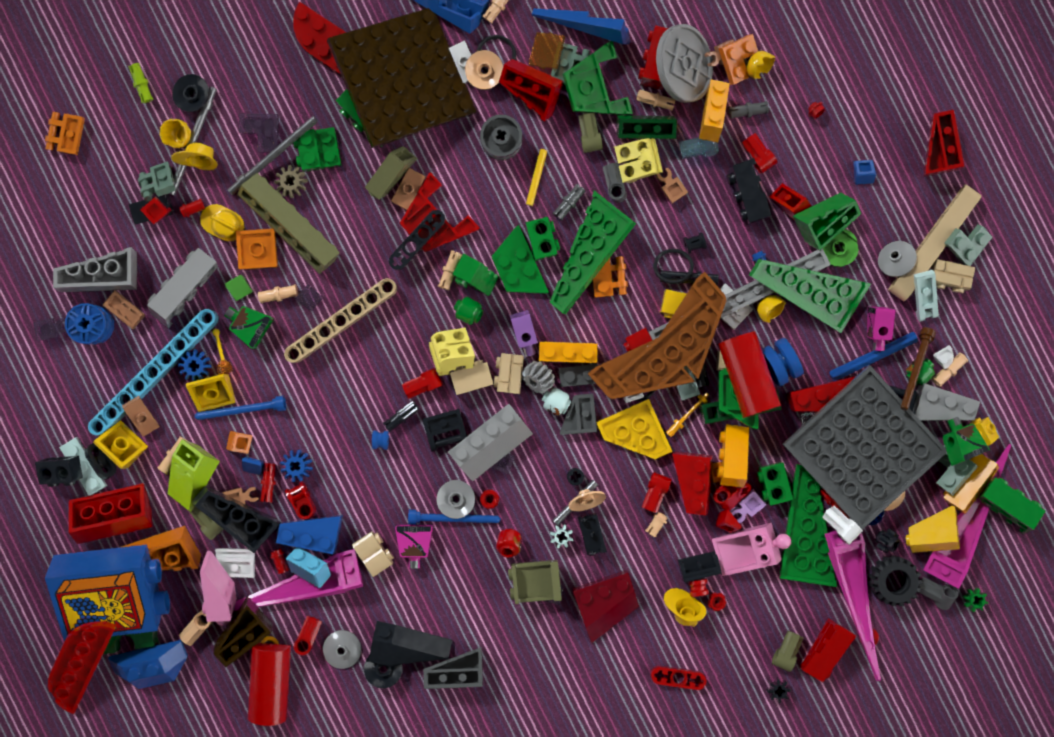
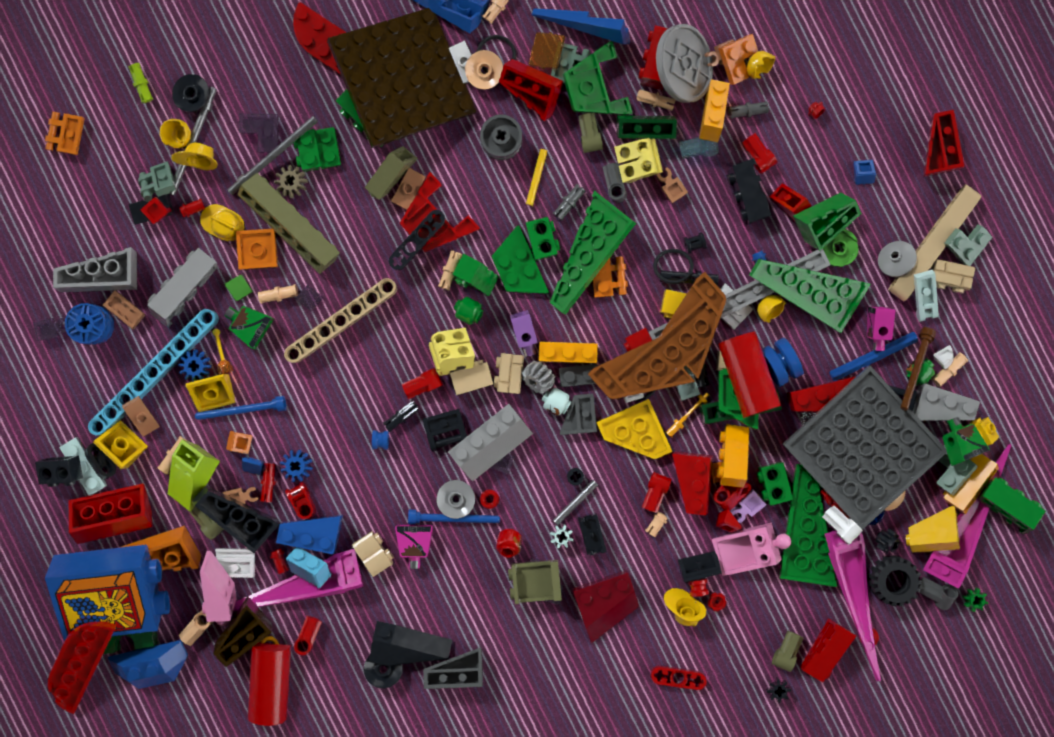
light grey dish [323,630,361,669] -> none
light nougat dish [569,489,606,511] -> none

